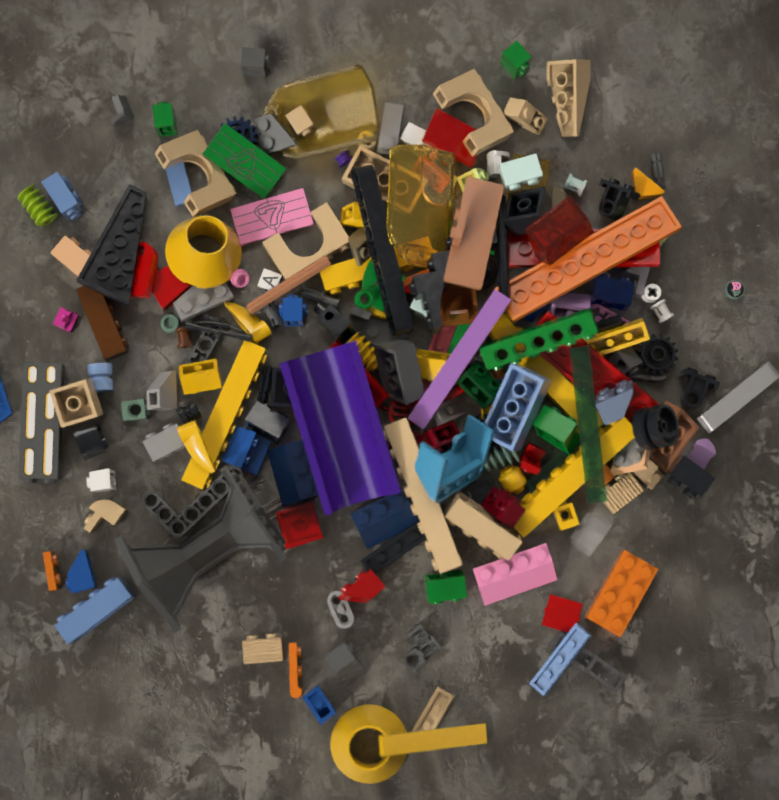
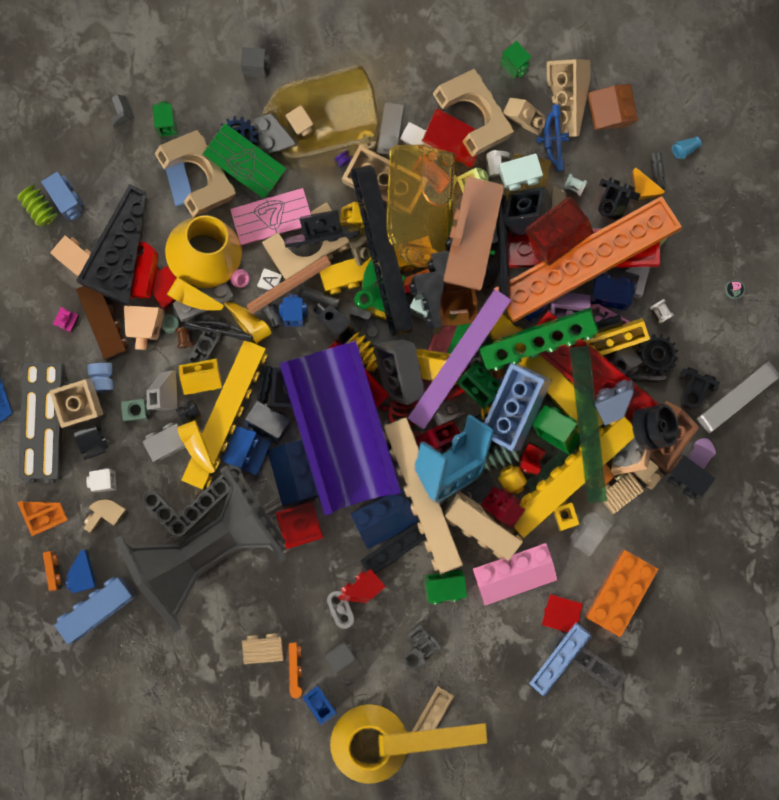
white bush [642,284,661,303] -> none
none -> orange wing [17,501,69,536]
none -> light nougat torso [124,306,165,350]
none -> yellow piece [167,278,224,310]
none -> black bracket [284,210,361,249]
none -> blue piece [535,104,570,171]
none -> dark orange slope [588,84,638,130]
none -> dark azure cone [672,136,702,159]

